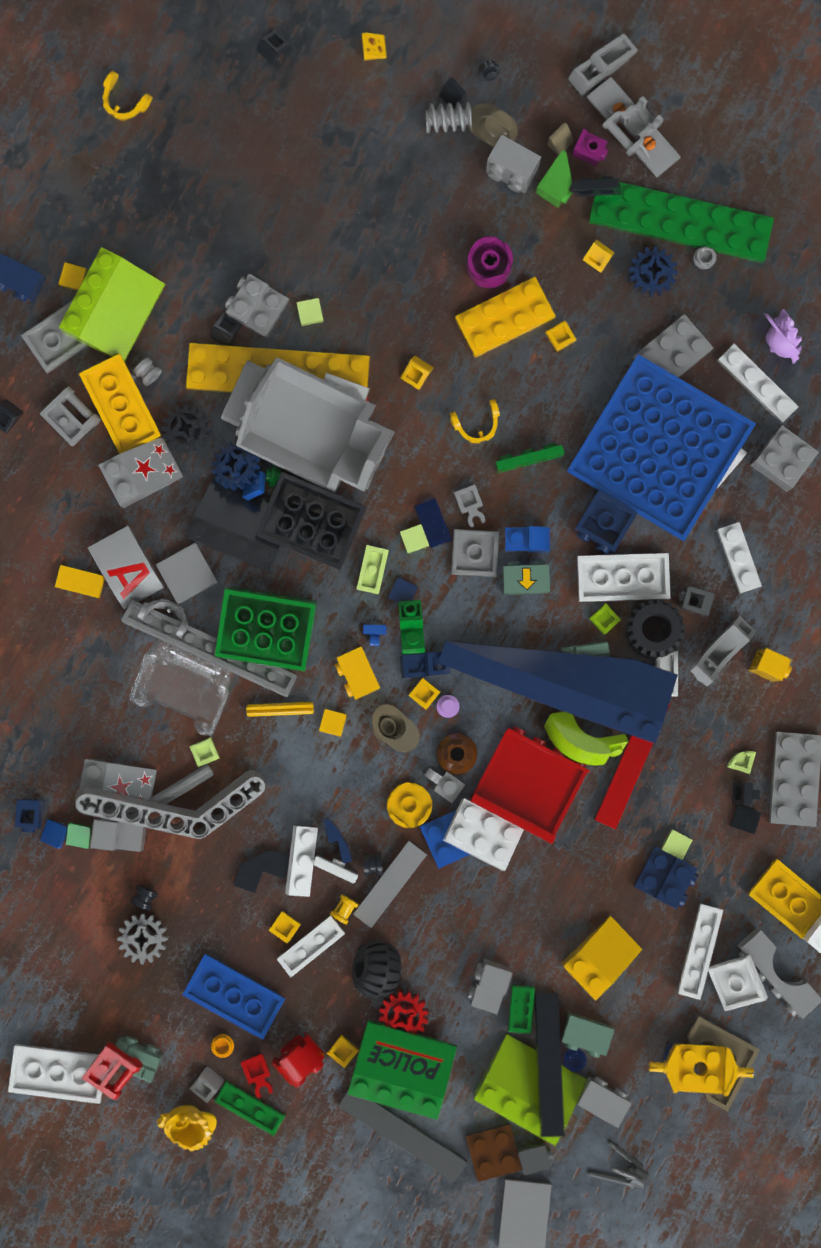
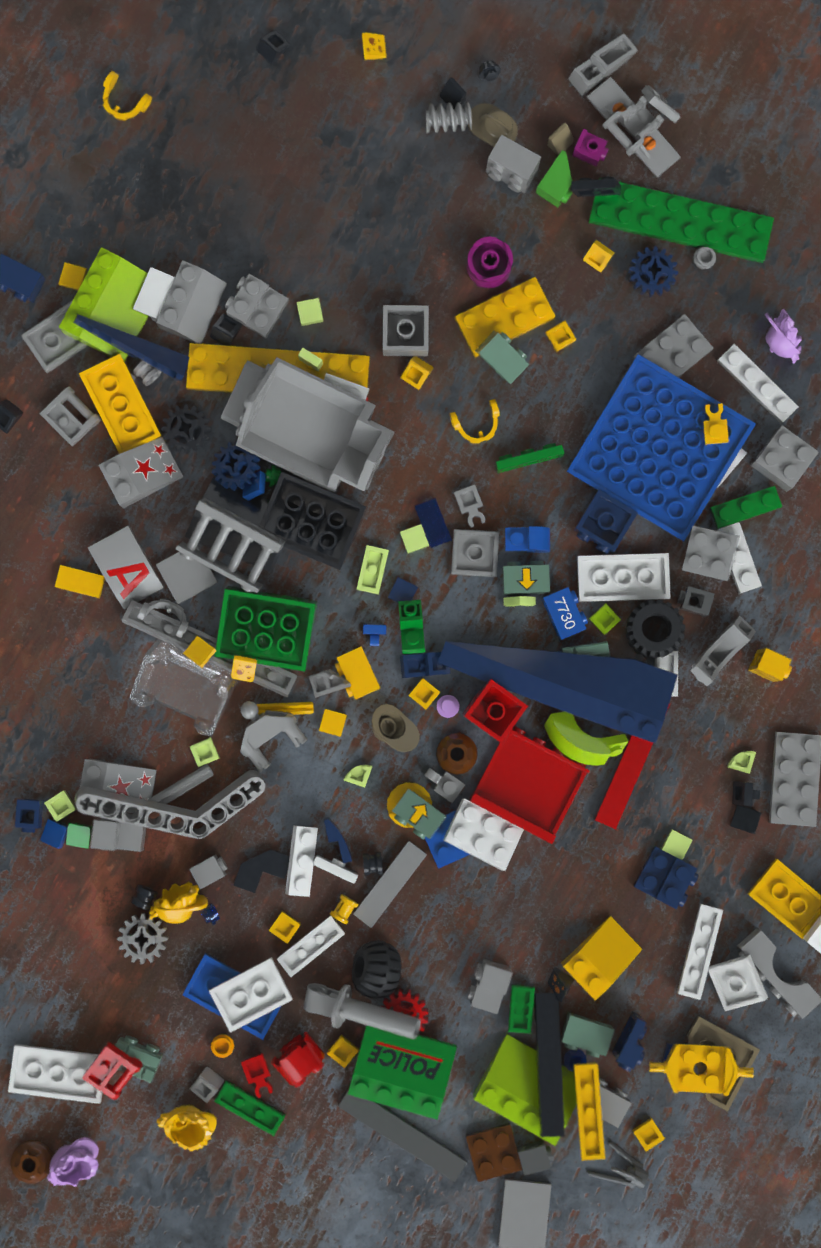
none -> reddish brown piece [10,1140,53,1184]
none -> yellowish green tile [45,790,77,822]
none -> lavender hair [47,1137,99,1187]
none -> dark blue wedge [73,314,190,381]
none -> white panel [133,267,175,321]
none -> yellow hair [149,882,208,924]
none -> light grey slope [156,260,227,344]
none -> light grey fence [176,498,285,593]
none -> yellow tile [183,636,216,668]
none -> light grey brick [189,855,228,889]
none -> clear blue plate [200,903,220,926]
none -> white plate [209,957,293,1032]
none -> yellow slope [231,655,257,682]
none -> light grey connector [240,701,308,772]
none -> yellowish green tile [298,348,323,372]
none -> light grey piece [304,983,421,1040]
none -> light grey tile [309,669,351,698]
none -> yellowish green tile [344,765,372,788]
none -> light grey brick [383,305,429,356]
none -> sand green brick [392,789,447,840]
none -> red slope [462,679,528,743]
none -> sand green brick [475,331,530,384]
none -> yellowish green tile [504,596,536,607]
none -> blue brick [542,587,588,641]
none -> black slope [547,967,575,1002]
none -> yellow plate [574,1062,605,1161]
none -> dark blue plate [612,1011,647,1072]
none -> yellow tile [632,1118,665,1152]
none -> light grey tile [642,85,680,123]
none -> light grey brick [682,525,740,581]
none -> yellow plate [703,403,729,445]
none -> green plate [710,486,782,529]

